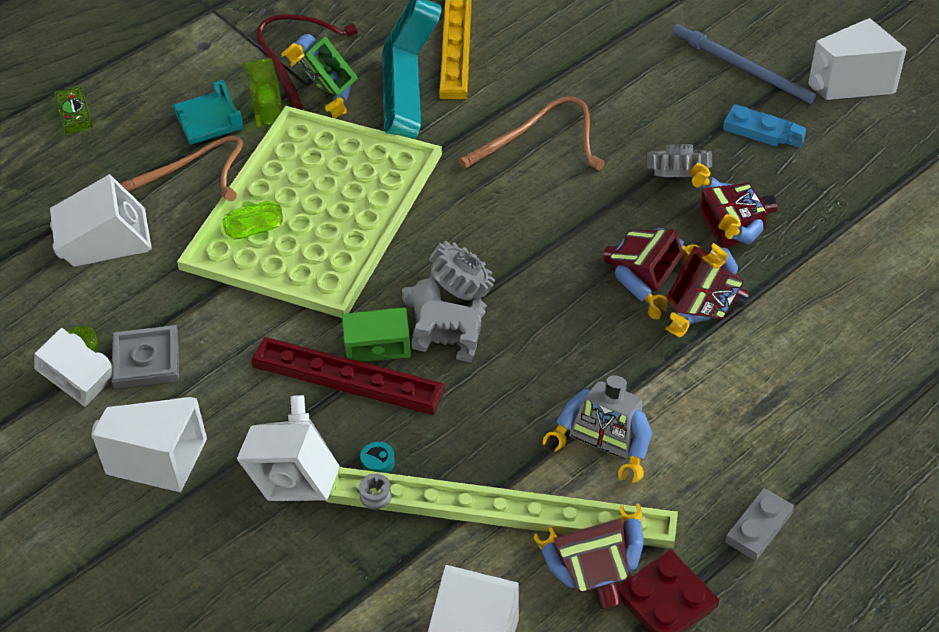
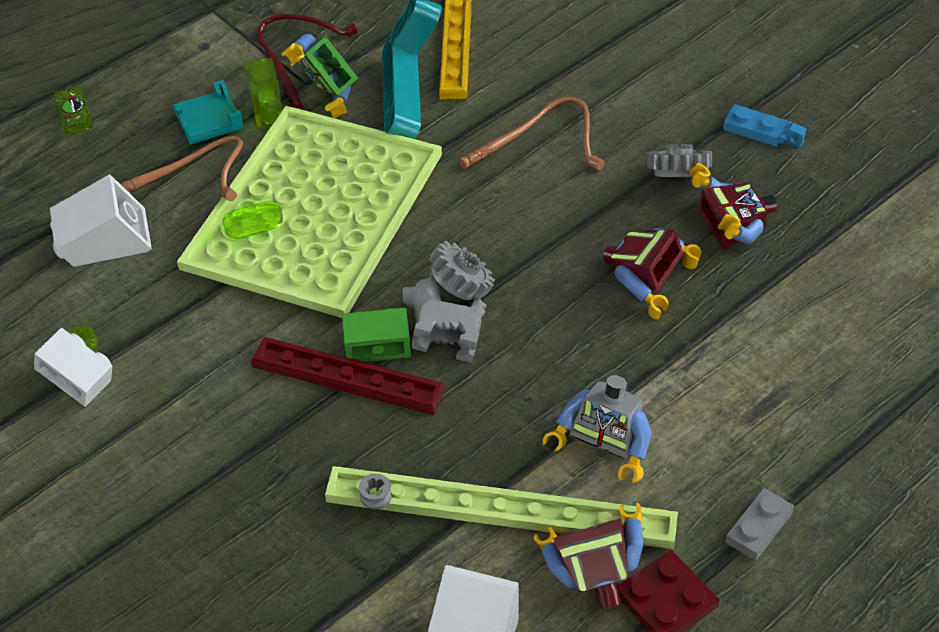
white slope [91,397,207,492] -> none
light grey tile [112,325,179,389] -> none
white piece [237,395,340,501] -> none
teal tile [360,442,395,473] -> none
torso [665,243,749,337] -> none
sand blue bar [672,24,816,104] -> none
white slope [808,18,907,100] -> none

